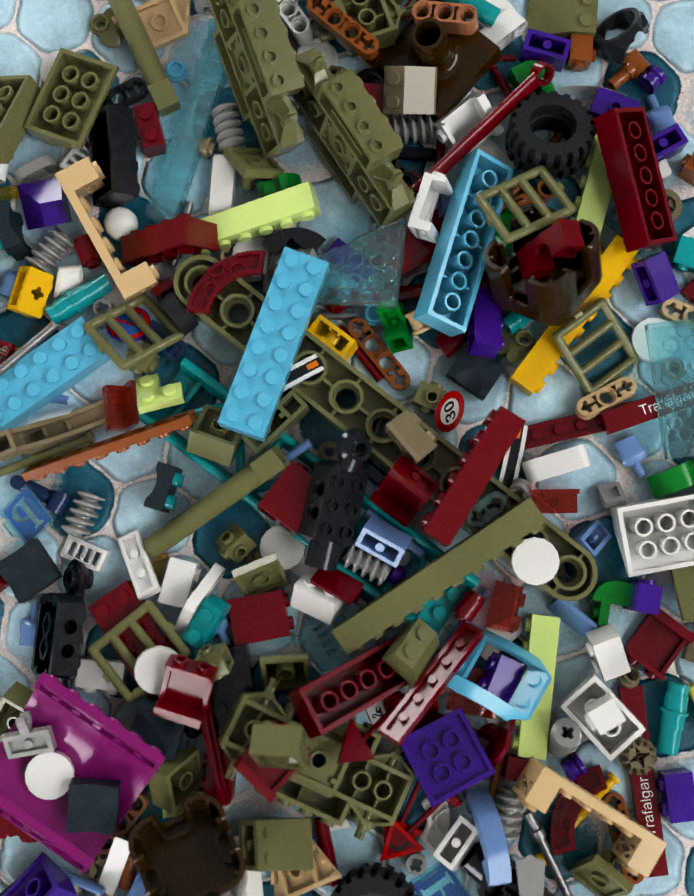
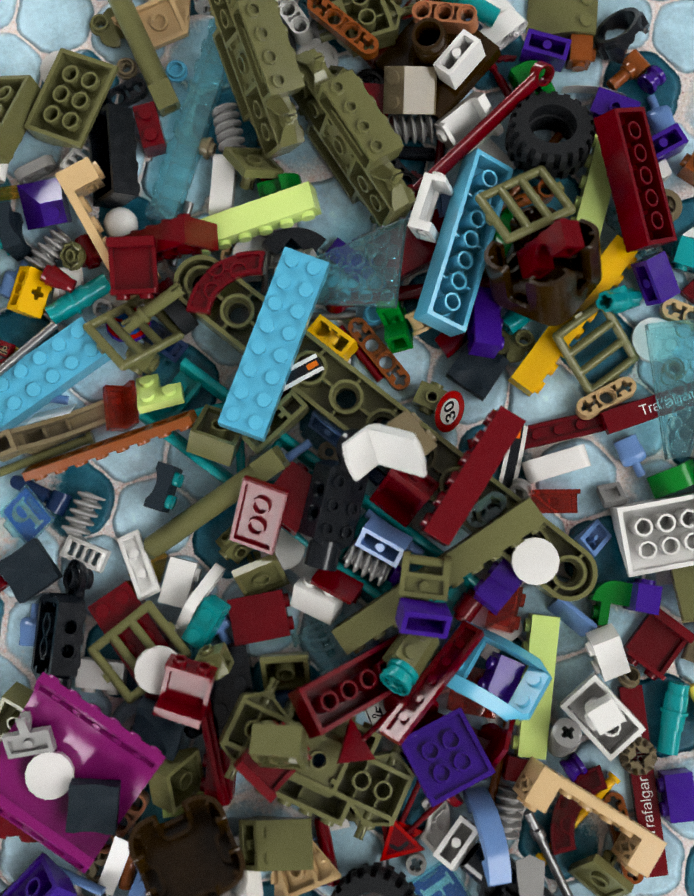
none -> dark red cone [40,264,77,293]
none -> olive plate [60,241,86,271]
none -> dark red panel [105,235,159,301]
none -> dark tan plate [116,58,138,80]
none -> olive pin [121,281,186,334]
none -> tile [229,475,290,555]
none -> medium blue slope [308,410,343,447]
none -> white piece [342,423,427,481]
none -> teal wheel [380,658,419,696]
none -> dark purple brick [395,597,453,639]
none -> olive plate [399,551,452,601]
none -> white brick [433,29,486,90]
none -> dark purple brick [473,559,523,615]
none -> teal piece [595,285,643,314]

